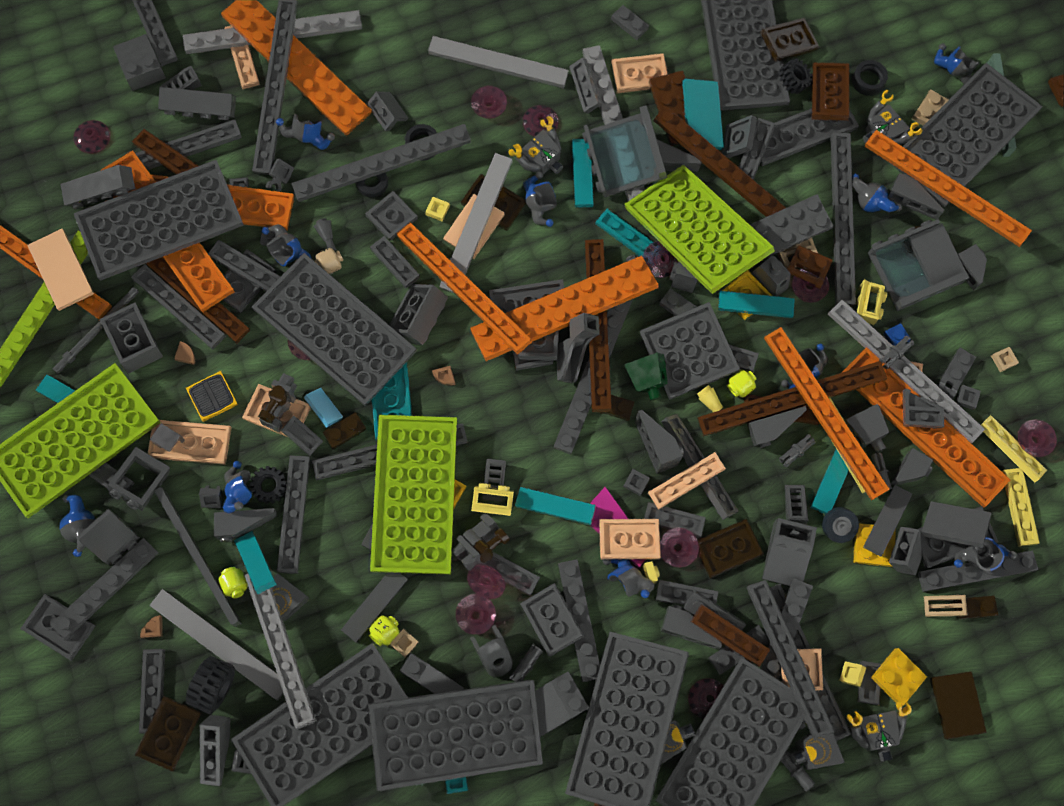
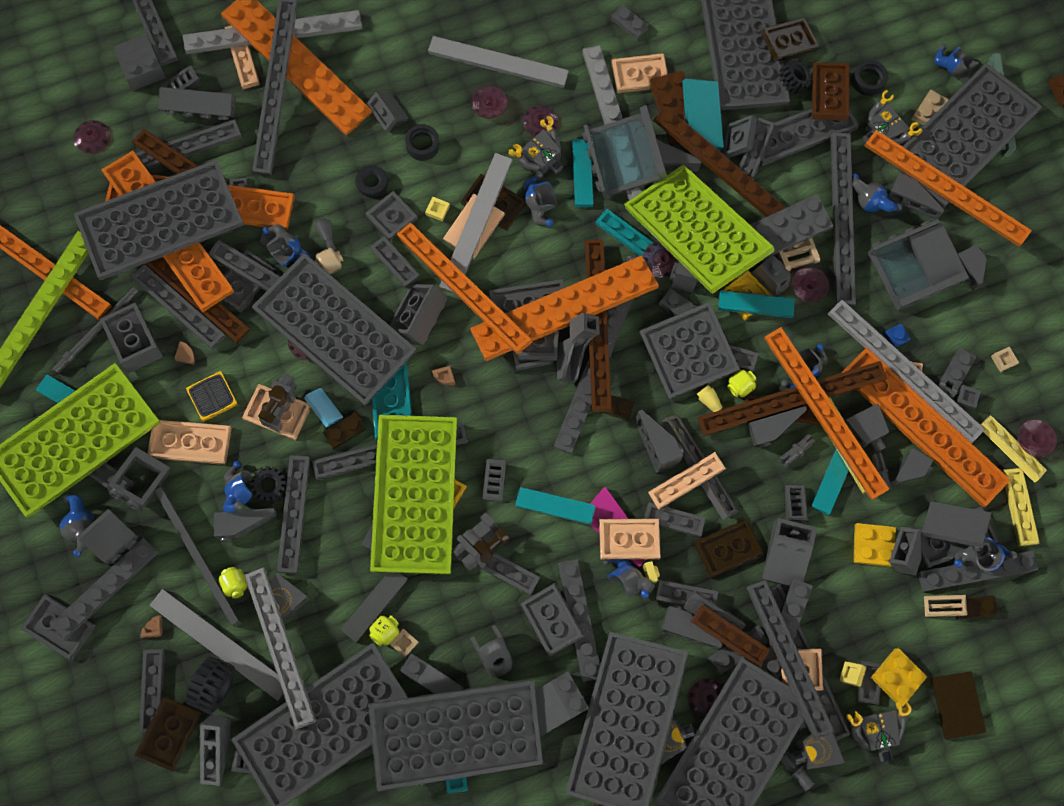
light nougat tile [27,229,94,311] -> none
dark grey brick [61,165,135,209] -> none
flat silver panel [150,423,184,452] -> none
dark grey tile [199,485,223,508] -> none
teal tile [234,531,277,594] -> none
dark grey plate [266,158,294,192] -> none
piece [276,114,335,150] -> none
dark grey tile [280,416,323,456] -> none
dark grey plate [292,124,471,202] -> none
clear pink dish [455,594,496,635] -> none
clear pink dish [467,565,505,599] -> none
light yellow window [471,483,514,516] -> none
dark grey pin [509,644,543,682] -> none
dark grey plate [569,57,601,114] -> none
dark grey plate [623,469,650,496] -> none
dark green torso [625,353,668,401] -> none
clear pink dish [660,528,699,567] -> none
reddish brown plate [787,245,832,289] -> none
black wheel [822,507,859,543] -> none
light yellow window [856,279,887,325] -> none
dark grey tile [863,485,912,557] -> none
dark grey pin [879,336,914,369] -> none
dark grey wing [903,389,944,428] -> none

